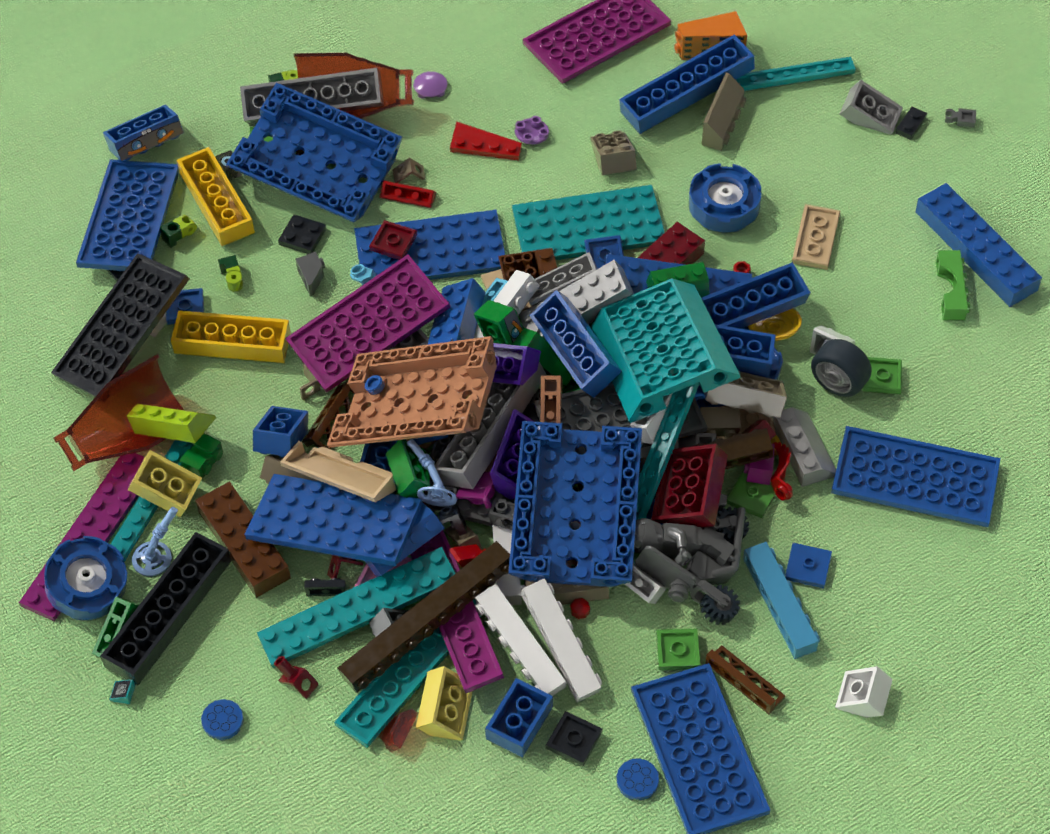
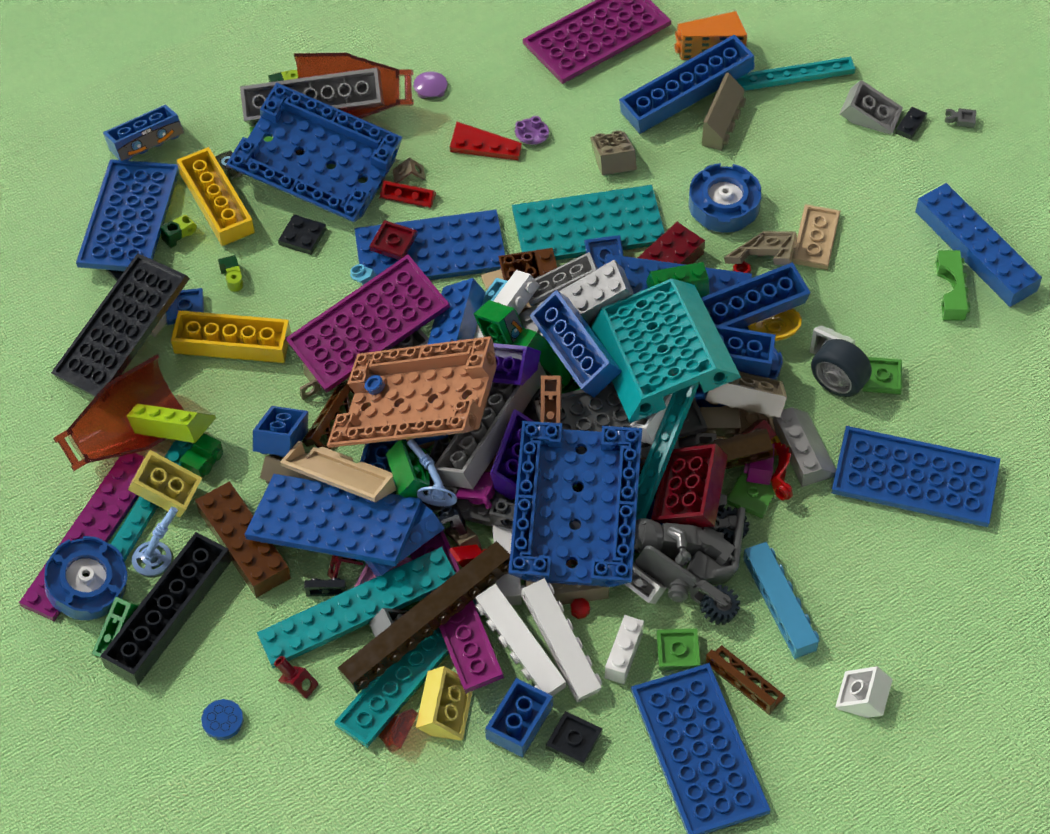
slope [109,680,136,704] -> none
dark grey slope [295,252,325,296] -> none
blue tile [616,758,659,800] -> none
blue plate [785,543,832,589] -> none
none -> white brick [605,615,644,684]
none -> dark tan wing [724,231,797,265]

